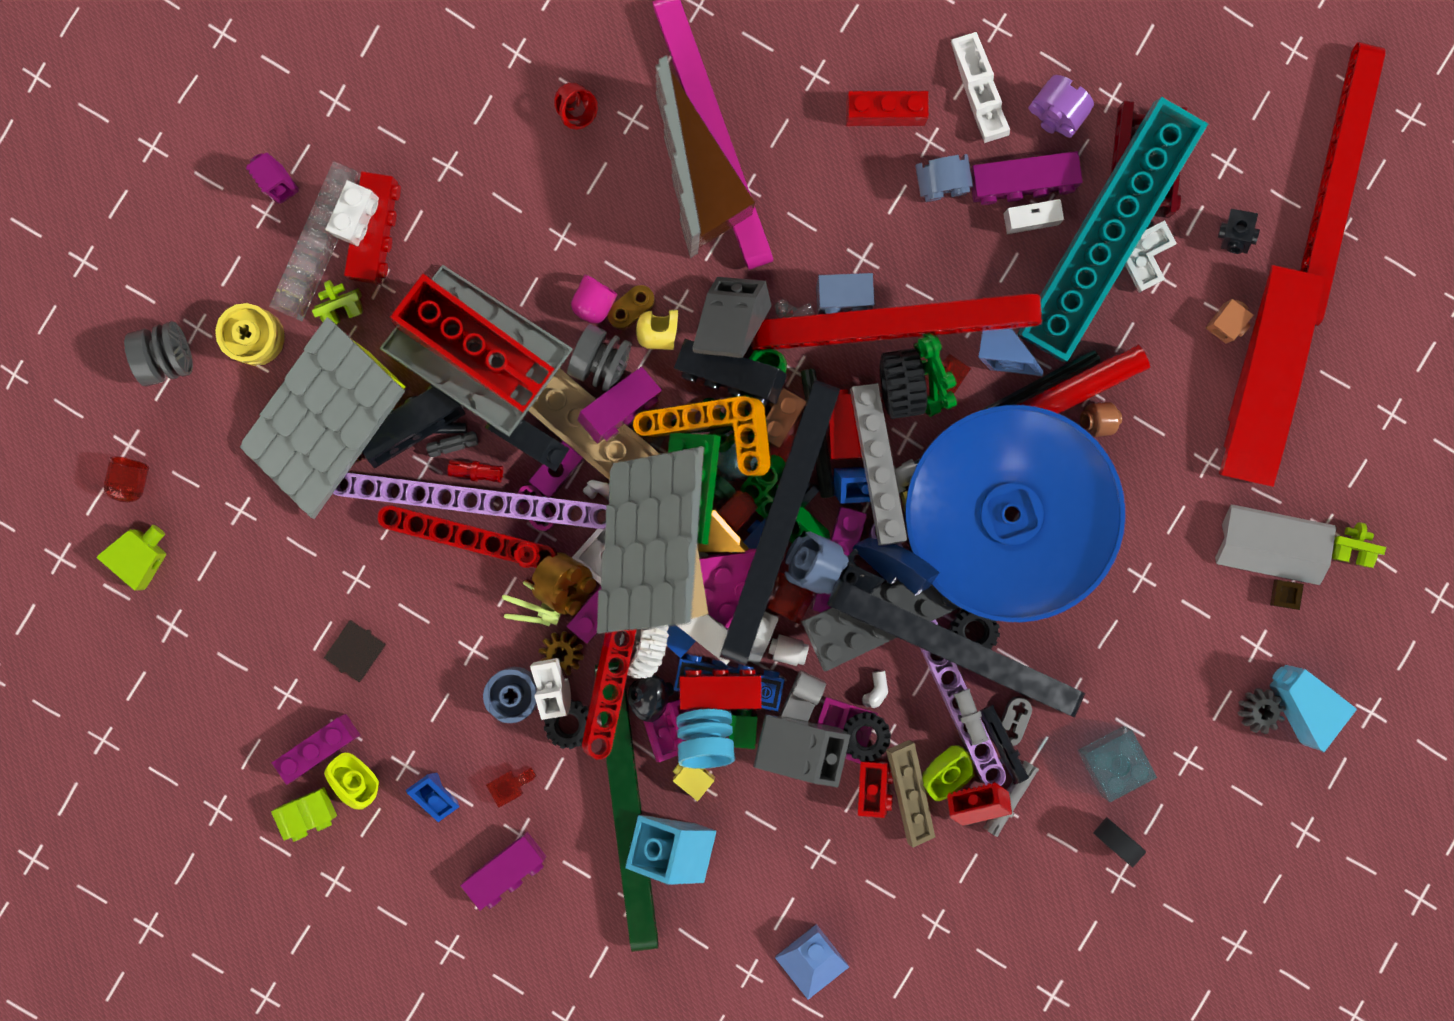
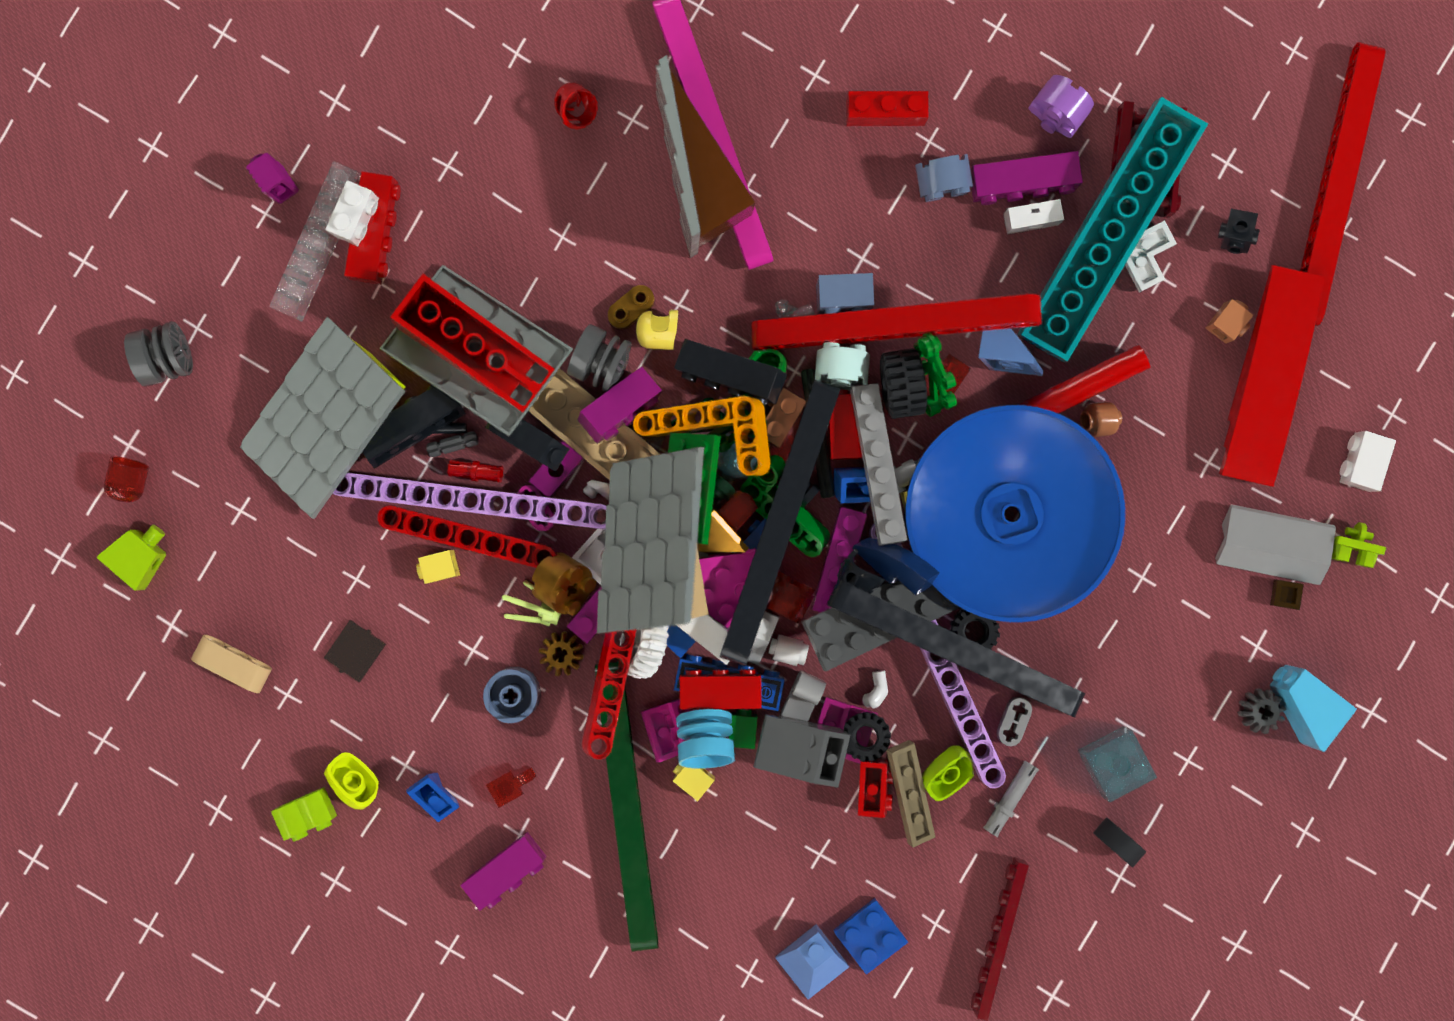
light yellow wheel [215,303,285,366] -> none
magenta brick [272,714,361,785] -> none
lime hips [312,280,363,324] -> none
red plate [514,541,540,568] -> none
white brick [530,658,571,720] -> none
black tyre [544,699,589,749] -> none
dark pink helmet [571,274,617,324] -> none
medium azure slope [626,815,717,885] -> none
black helmet [628,675,674,722] -> none
dark grey slope [692,277,772,358] -> none
sand blue brick [785,532,848,594] -> none
red brick [947,782,1012,826] -> none
white slope [951,32,1010,143] -> none
light grey pin [953,689,989,745] -> none
black pin [979,705,1029,785] -> none
pearl dark grey axle [982,350,1101,410] -> none
none -> tan beam [191,635,272,693]
none -> light yellow brick [416,550,460,584]
none -> light aqua brick [815,342,870,391]
none -> blue plate [834,898,908,975]
none -> dark red plate [971,857,1029,1021]
none -> white brick [1339,431,1396,492]

